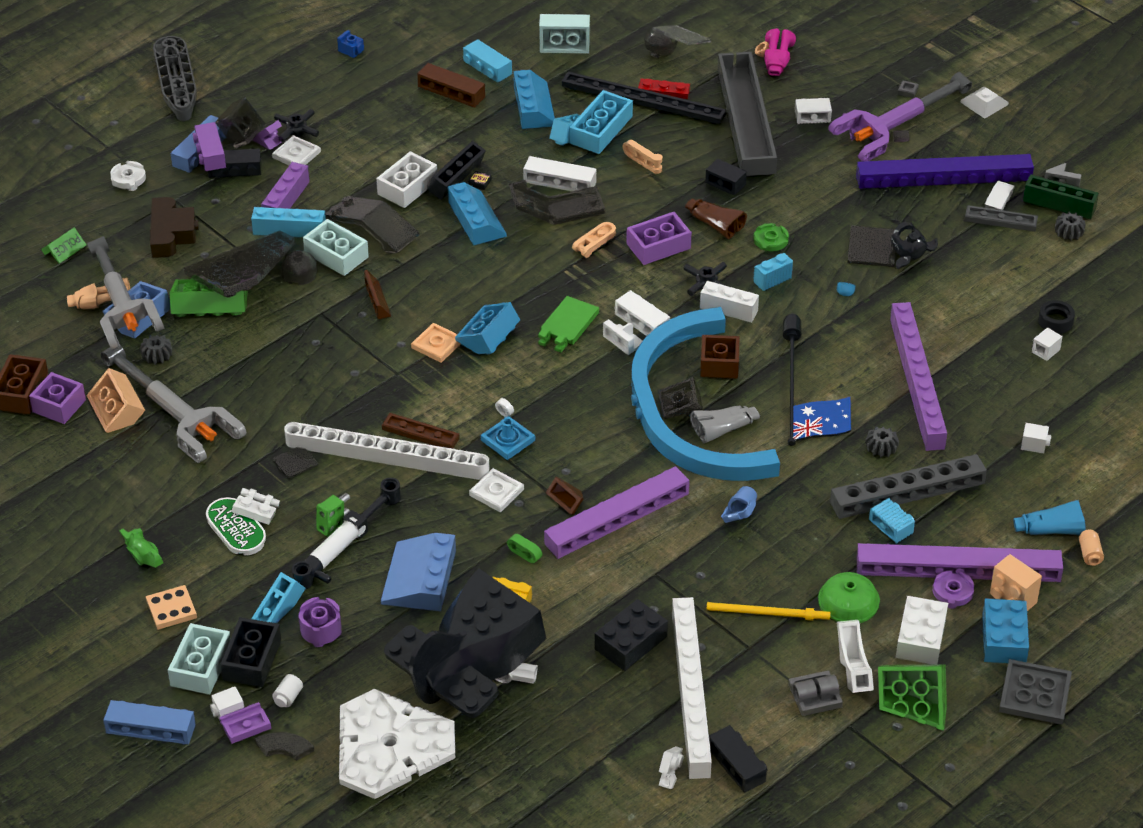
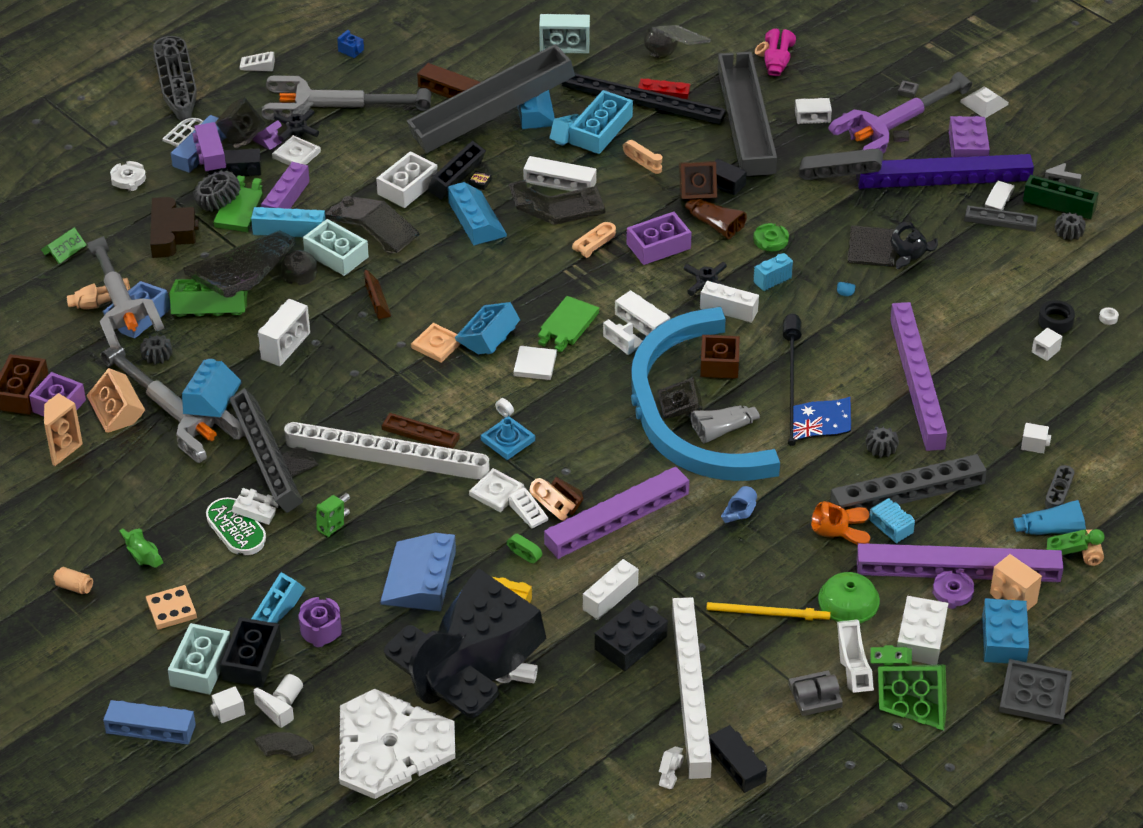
medium lavender plate [219,702,271,744] -> none
black piece [292,478,401,589] -> none
medium azure brick [463,39,512,83] -> none
none -> light nougat slope [44,393,83,466]
none -> light nougat head [54,567,93,594]
none -> white window [162,118,203,147]
none -> dark azure slope [182,359,241,417]
none -> dark grey gear [193,170,241,211]
none -> bright green tile [213,176,263,232]
none -> dark grey brick [230,388,303,513]
none -> white slope [240,52,275,71]
none -> white slope [254,688,294,728]
none -> white brick [258,299,310,367]
none -> light grey piece [262,76,432,120]
none -> dark grey piece [407,44,575,153]
none -> white slope [509,487,548,529]
none -> white tile [514,346,557,380]
none -> light nougat plate [530,478,576,521]
none -> white brick [583,559,639,620]
none -> reddish brown brick [679,161,717,199]
none -> dark grey beam [799,149,884,180]
none -> orange piece [811,501,870,545]
none -> bright green piece [870,645,913,665]
none -> medium lavender brick [948,116,990,157]
none -> dark grey beam [1045,465,1074,509]
none -> bright green plate [1047,529,1105,555]
none -> white tile [1099,308,1119,325]

